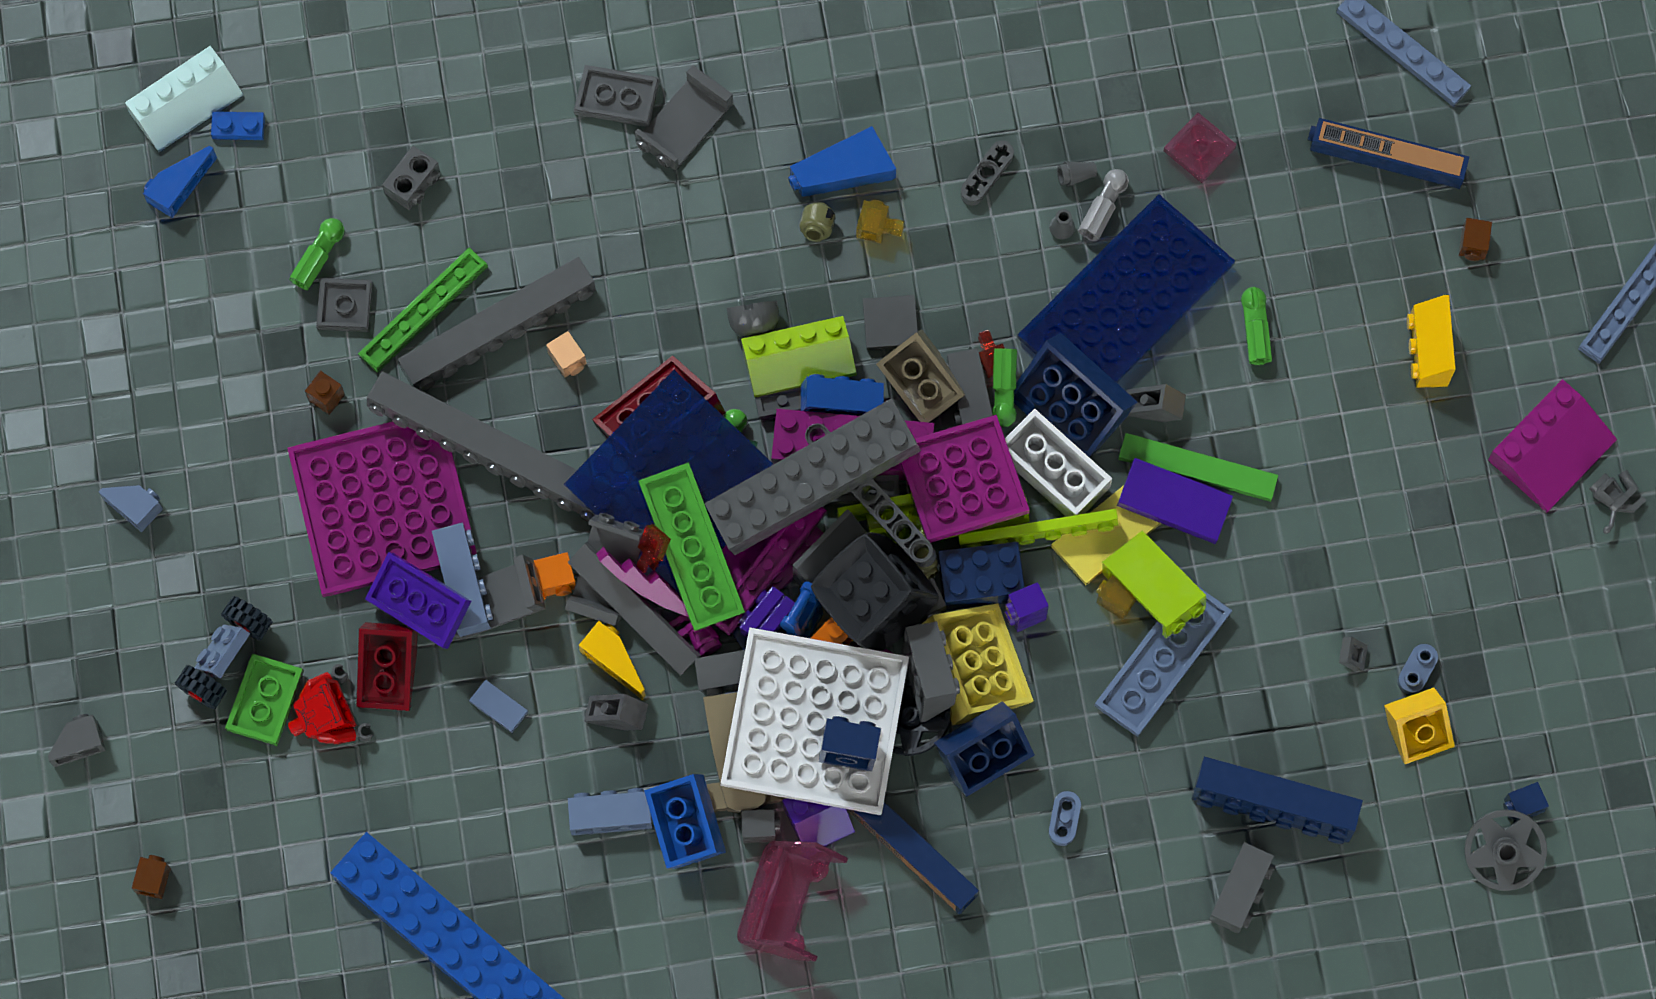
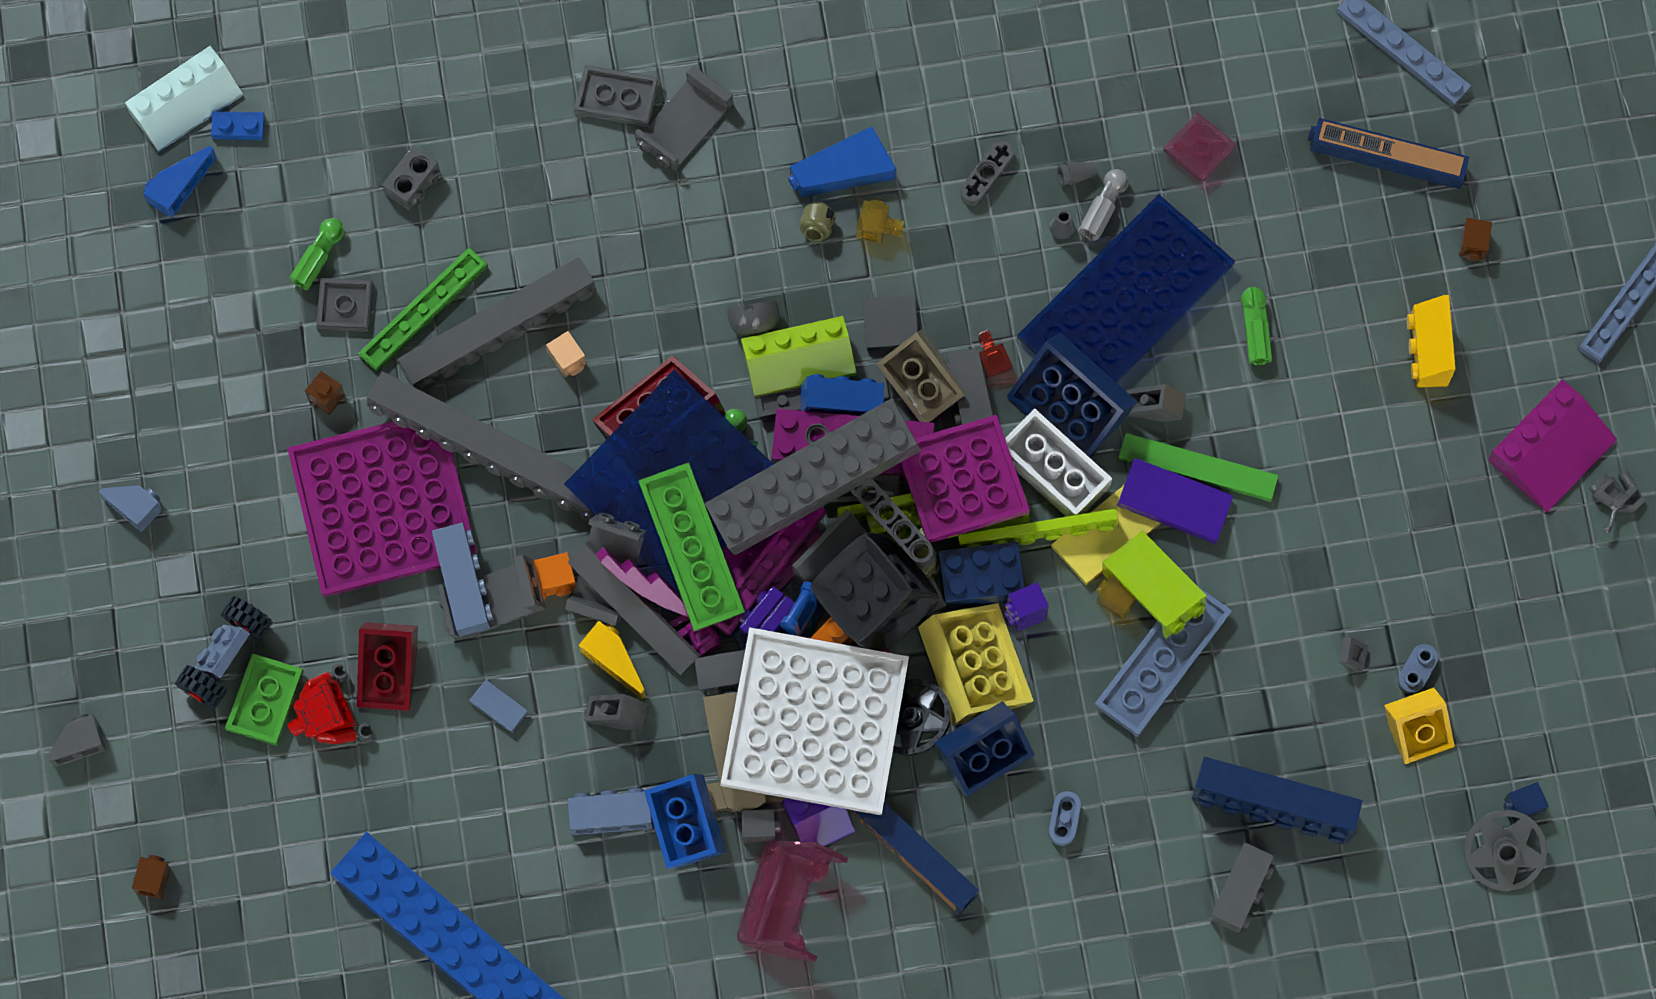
dark purple plate [365,552,472,649] -> none
clear red plate [637,524,671,573] -> none
dark blue brick [818,716,881,772] -> none
dark grey slope [901,621,960,722] -> none
bright green piece [992,349,1017,427] -> none

